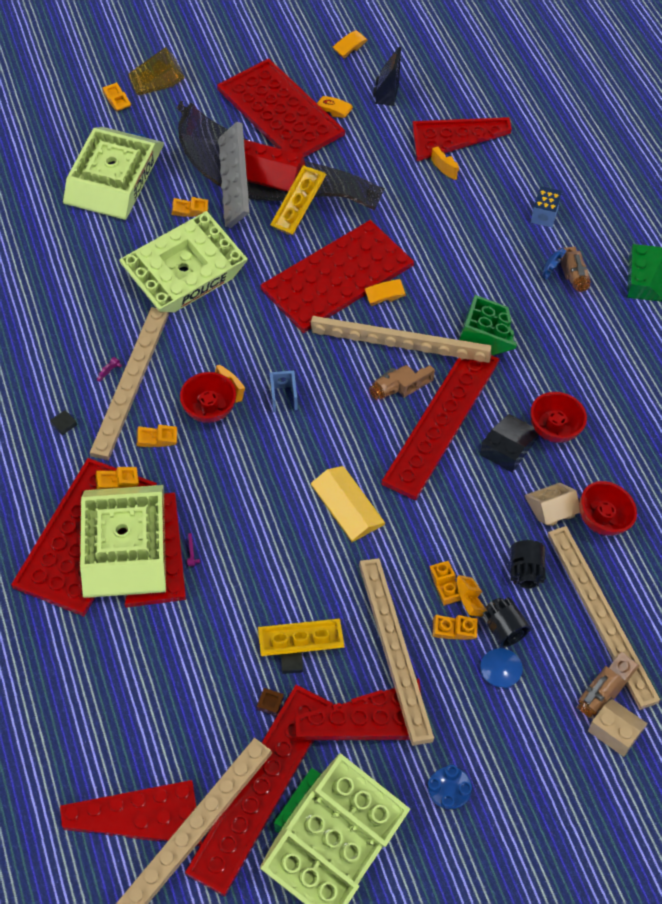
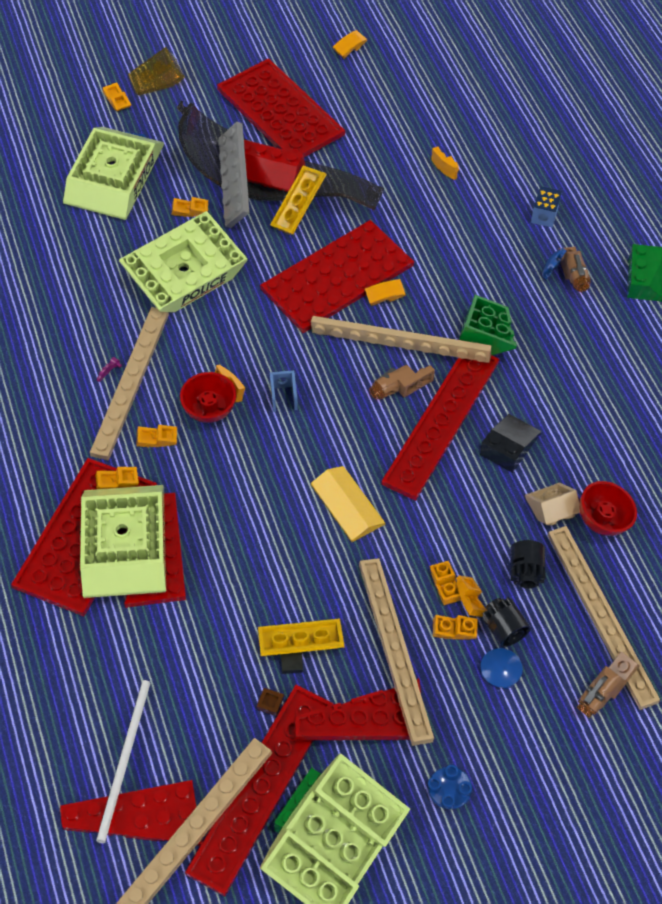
pearl dark grey tile [50,410,77,435] -> none
magenta piece [187,533,200,567] -> none
light orange slope [317,96,353,118] -> none
black slope [373,47,401,106] -> none
red wing [412,117,512,161] -> none
red piece [530,392,587,443] -> none
tan slope [588,699,648,757] -> none
none -> white piece [96,680,150,843]

